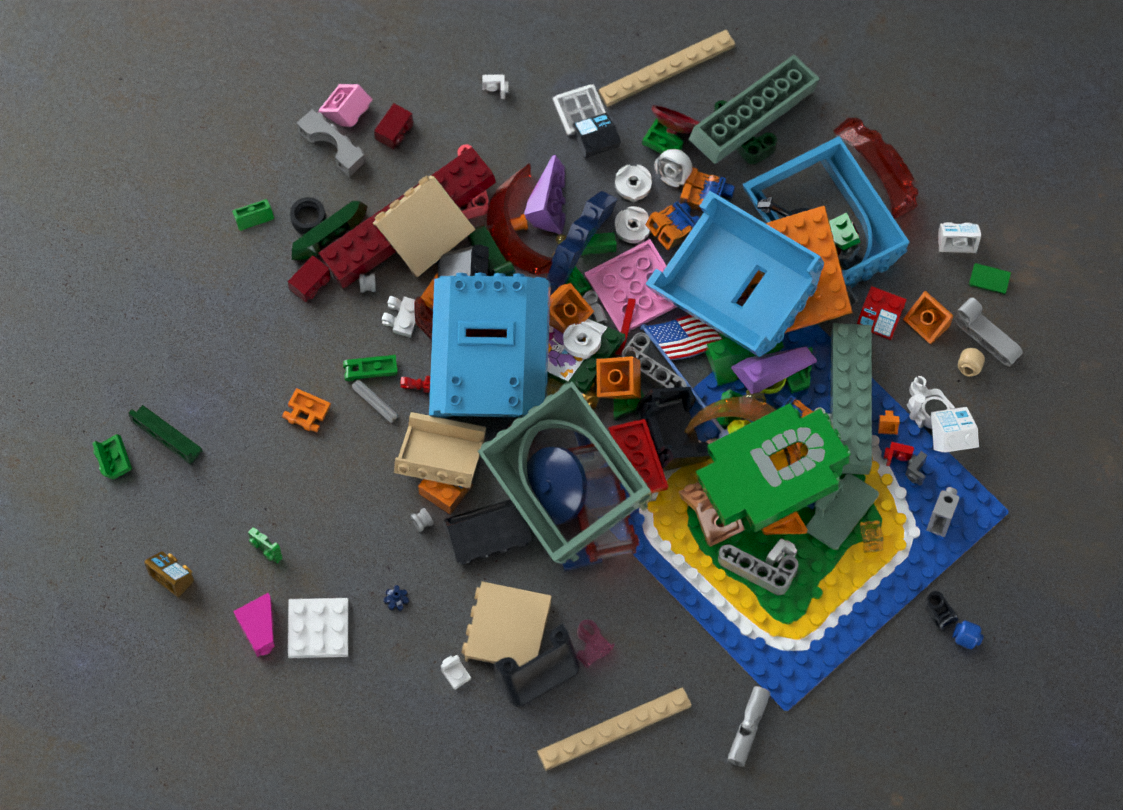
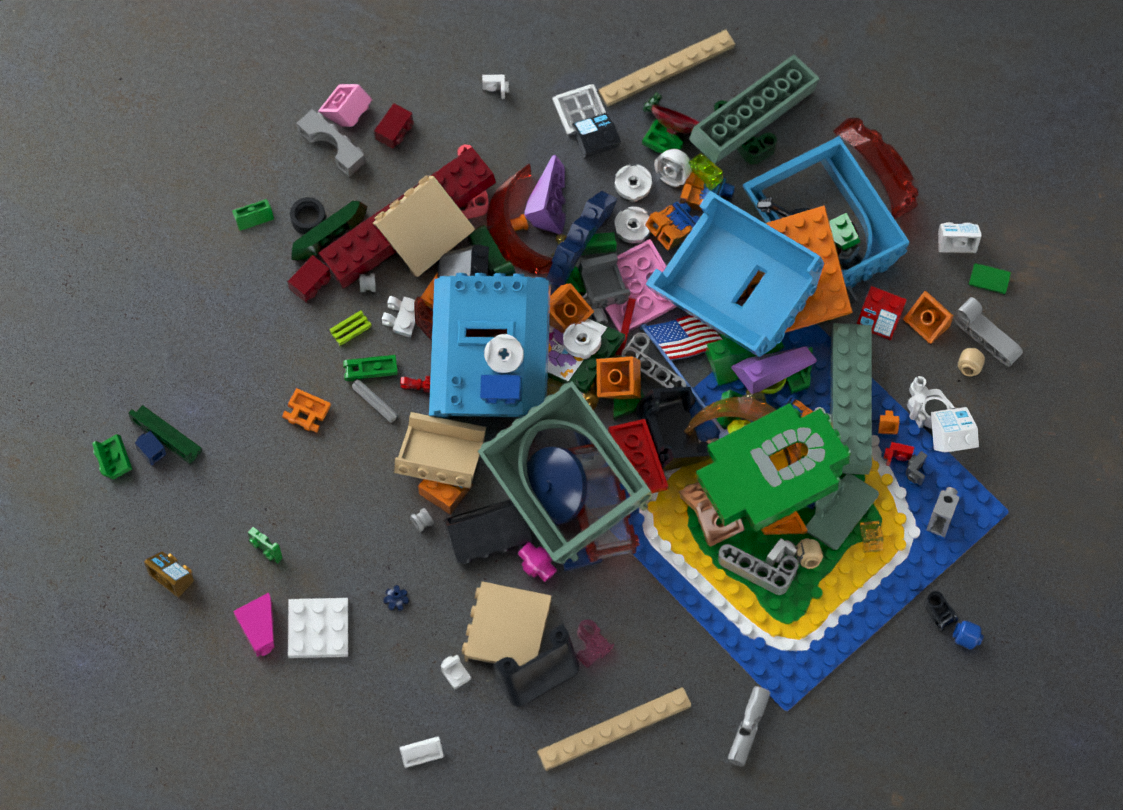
none -> dark blue brick [135,431,166,466]
none -> lime tile [329,310,372,346]
none -> white plate [400,737,444,768]
none -> blue brick [480,375,522,405]
none -> white plate [484,334,524,374]
none -> dark pink piece [518,542,557,582]
none -> dark grey panel [578,253,630,309]
none -> dark green plant [642,92,663,112]
none -> clear neon green leg [688,153,723,191]
none -> tan head [795,539,823,569]

